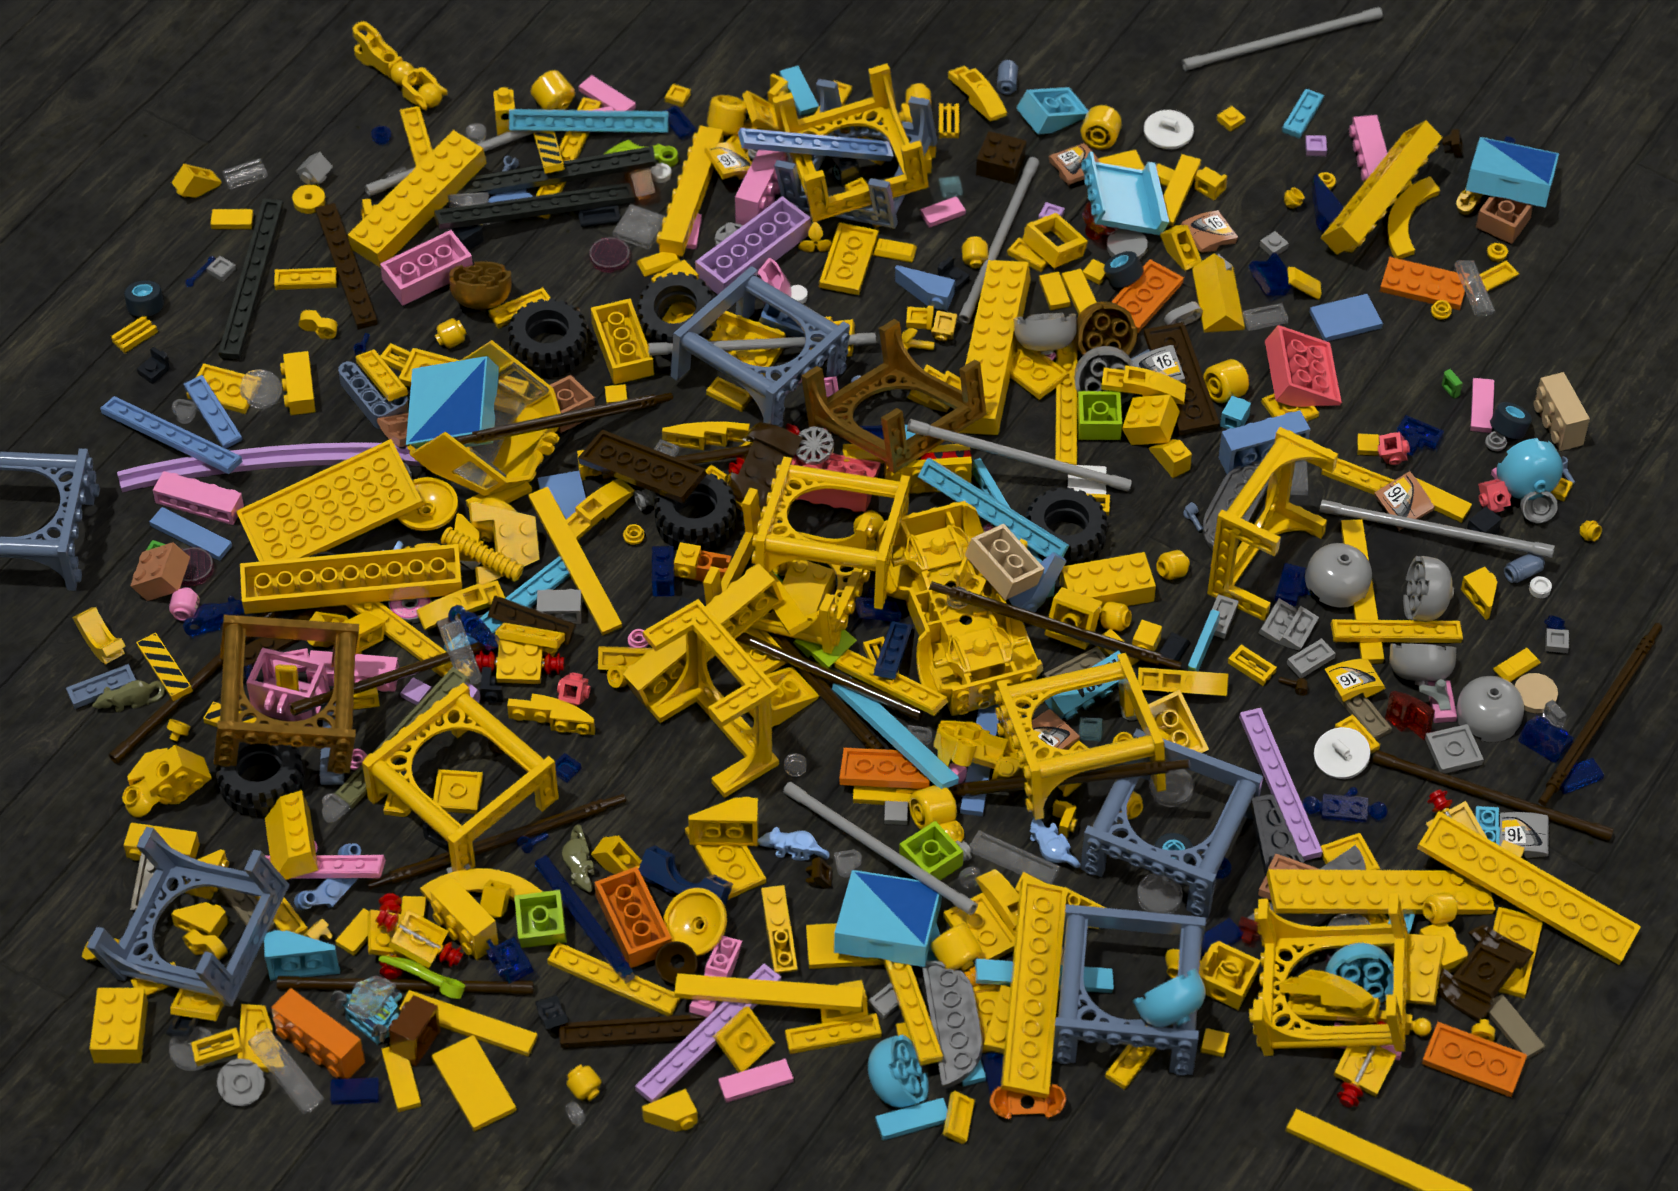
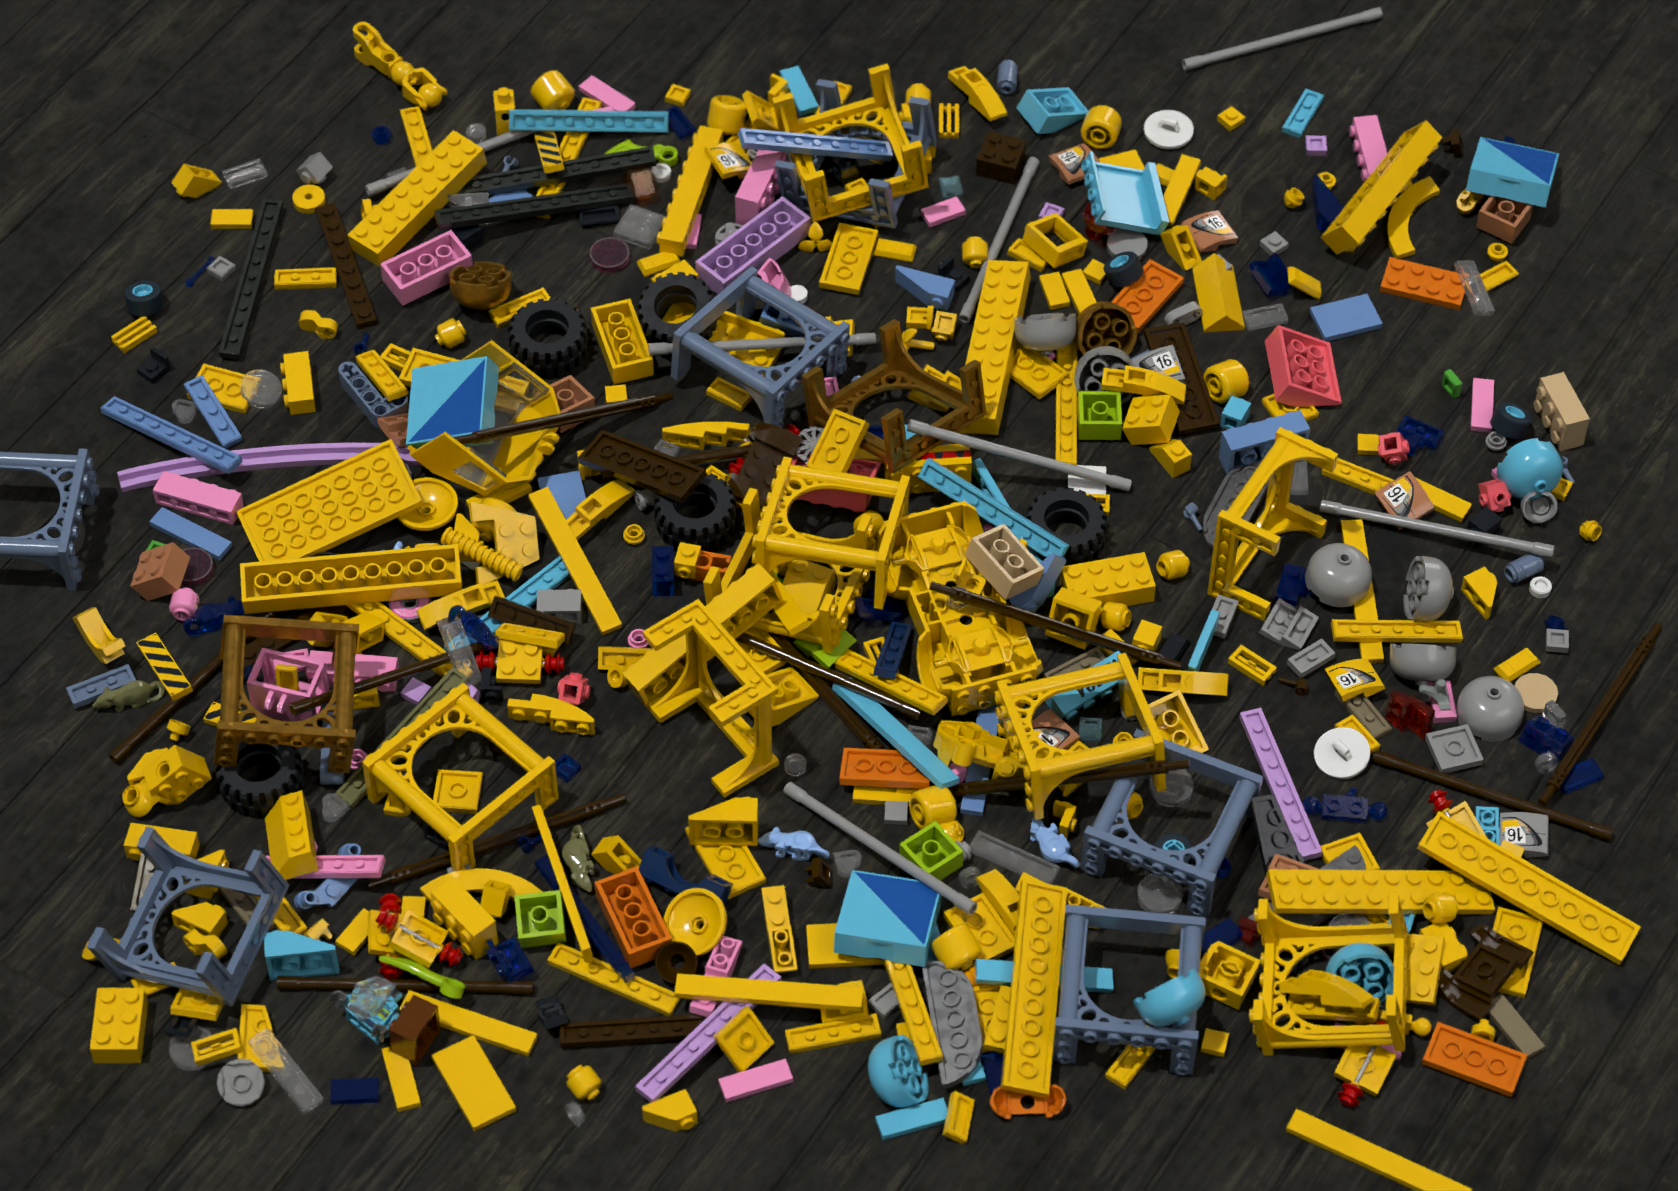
orange brick [272,988,365,1082] -> none
yellow plate [1431,300,1452,320] -> none
none -> yellow tile [532,805,594,963]
none -> yellow plate [806,409,870,473]
none -> clear tile [1534,752,1558,773]

